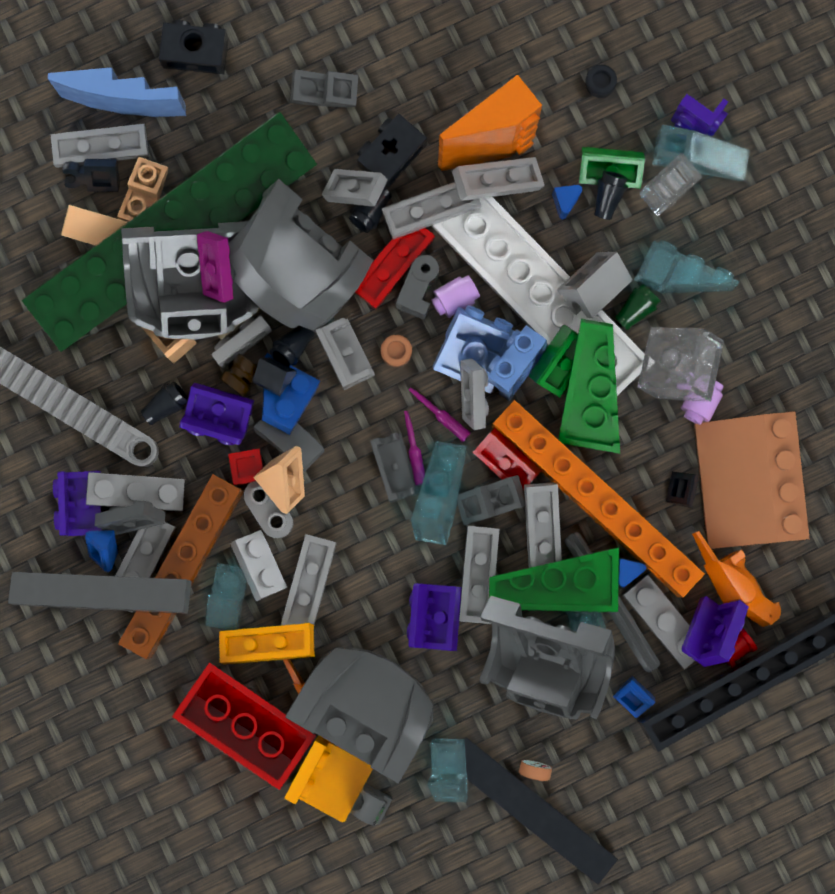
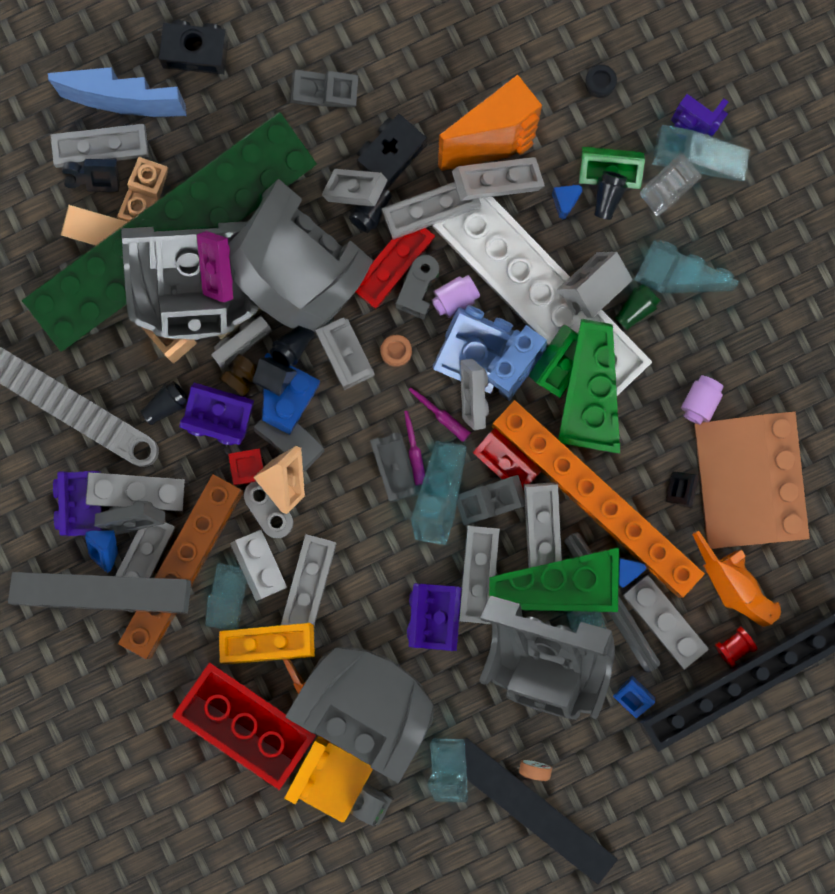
clear brick [637,327,724,402] -> none
dark purple bracket [681,596,749,667] -> none

